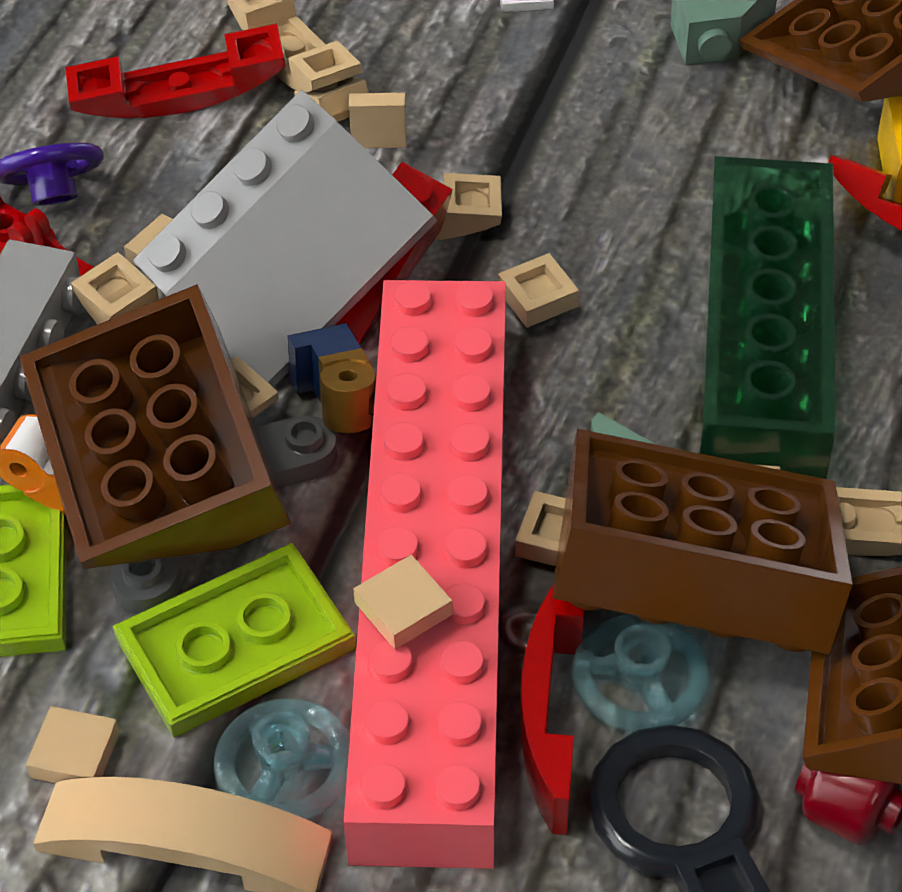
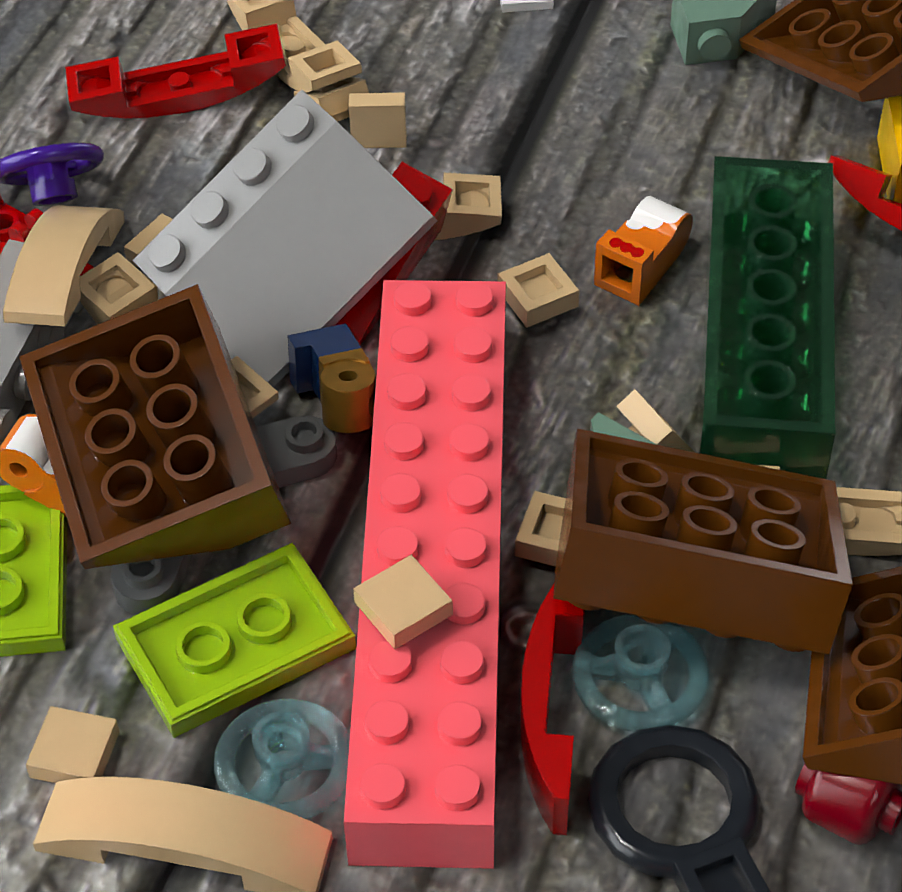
none -> tan slope [3,205,124,326]
none -> orange leg [594,196,693,306]
none -> tan plate [616,389,694,452]

